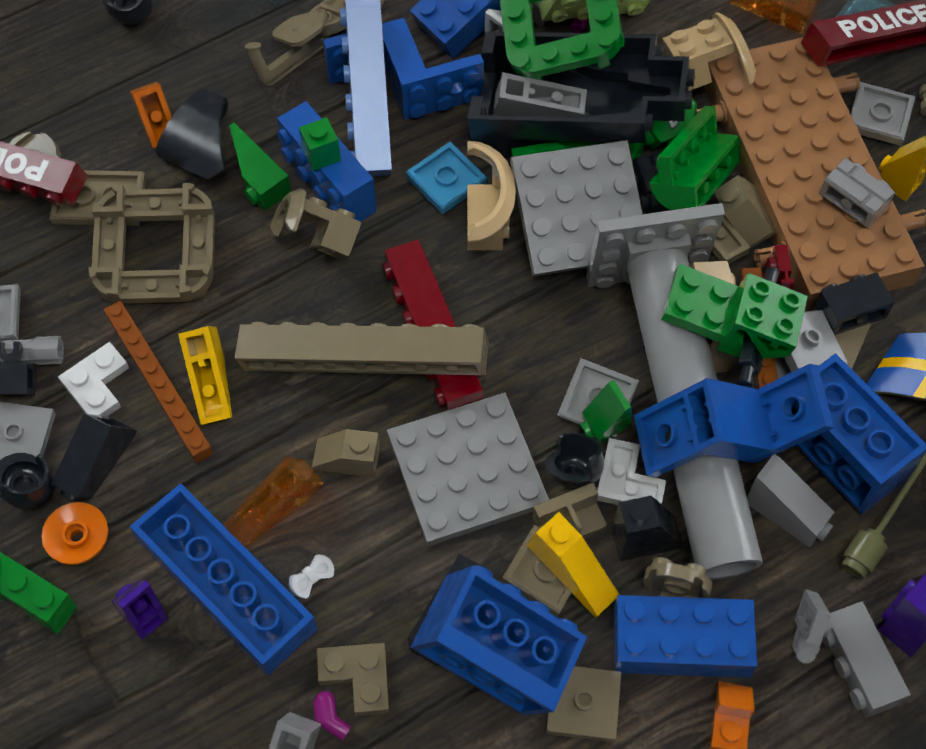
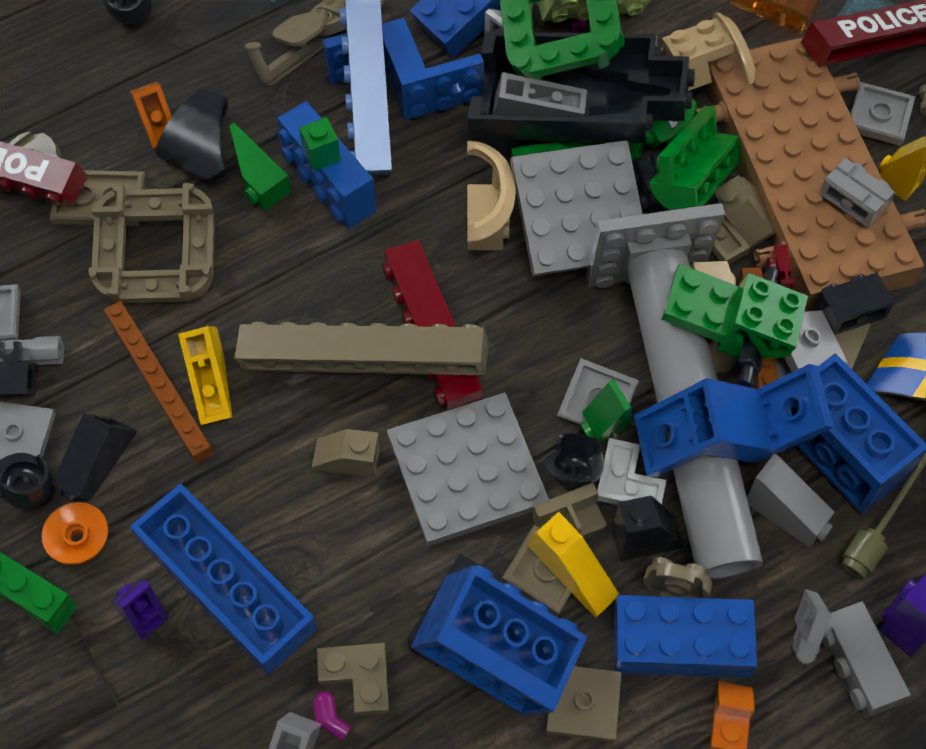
white plate [58,342,129,417] -> none
clear orange slope [223,457,324,548] -> none
dark tan piece [269,188,362,258] -> none
white piece [289,555,334,598] -> none
dark azure plate [406,142,487,215] -> none

